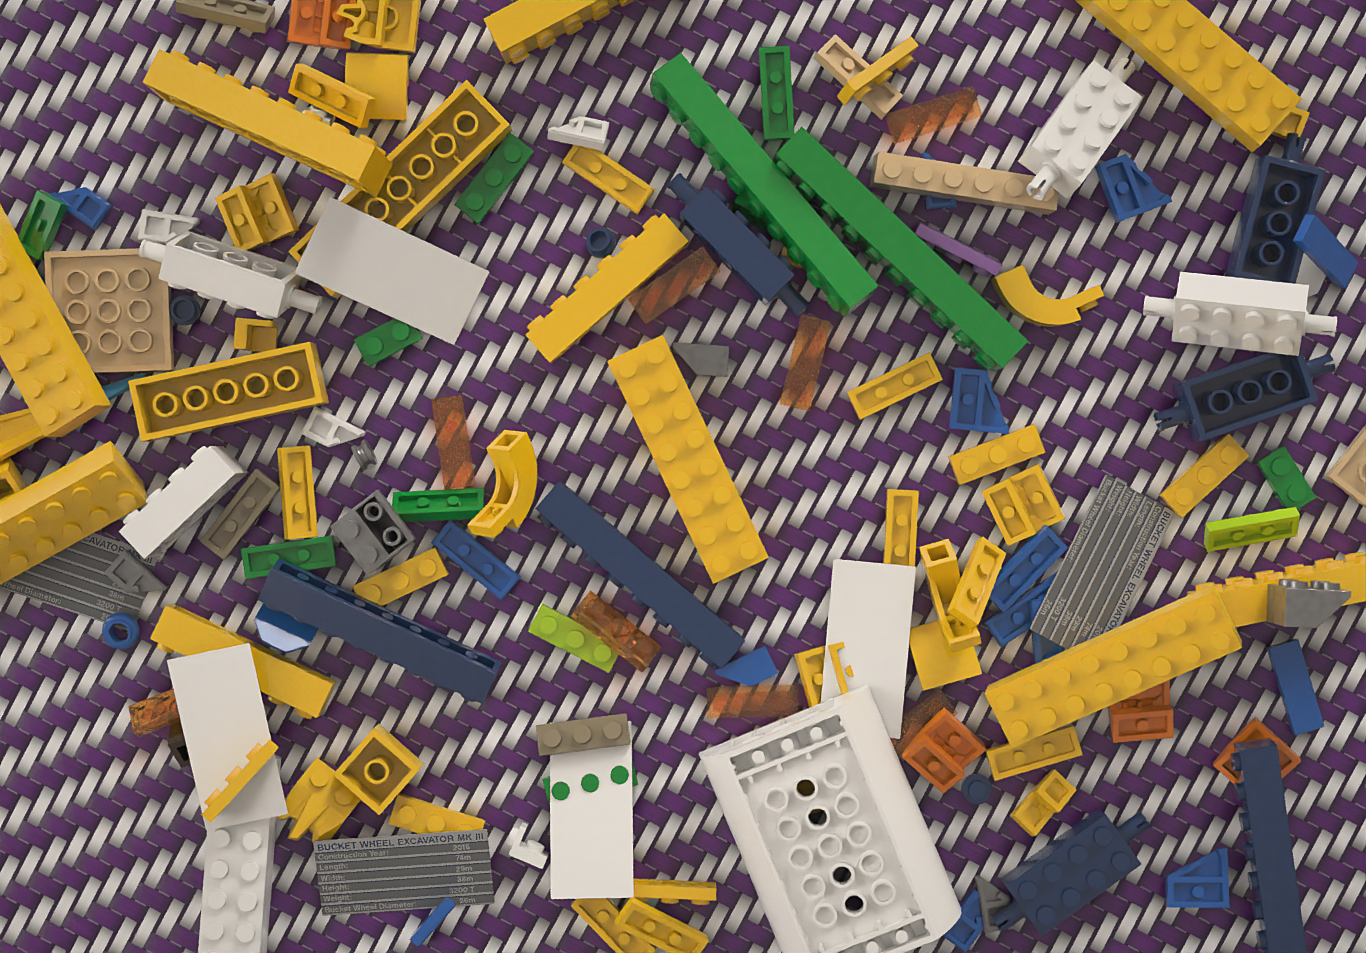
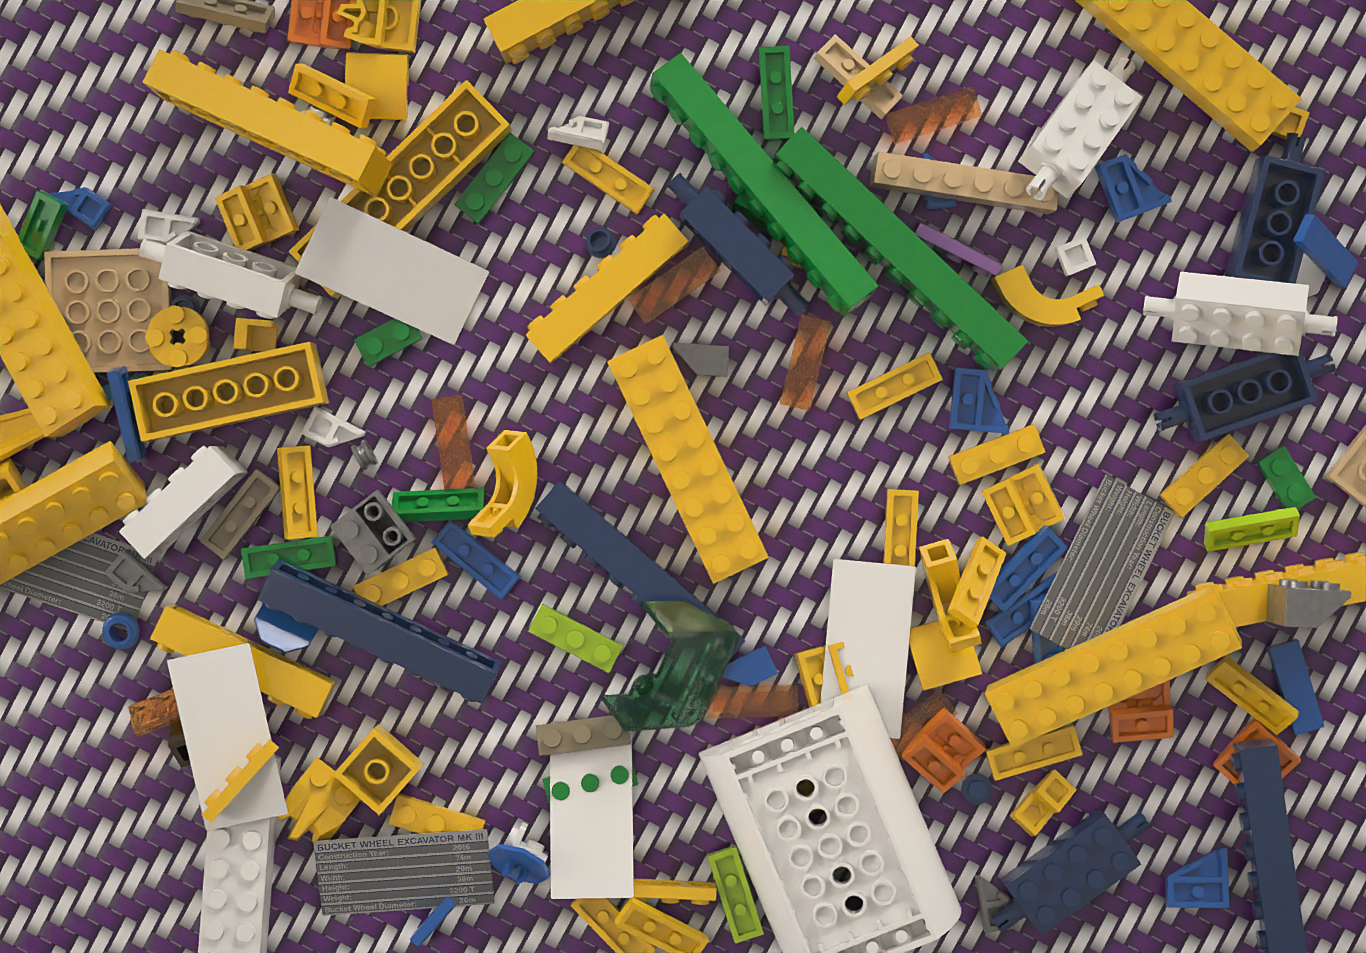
clear orange plate [570,590,662,672] -> none
blue tile [942,888,984,953] -> none
none -> blue tile [107,366,147,462]
none -> yellow plate [145,305,210,368]
none -> blue piece [487,844,550,885]
none -> clear green windscreen [601,601,739,732]
none -> lime plate [707,845,764,943]
none -> white plate [1054,236,1096,276]
none -> yellow plate [1205,655,1299,735]

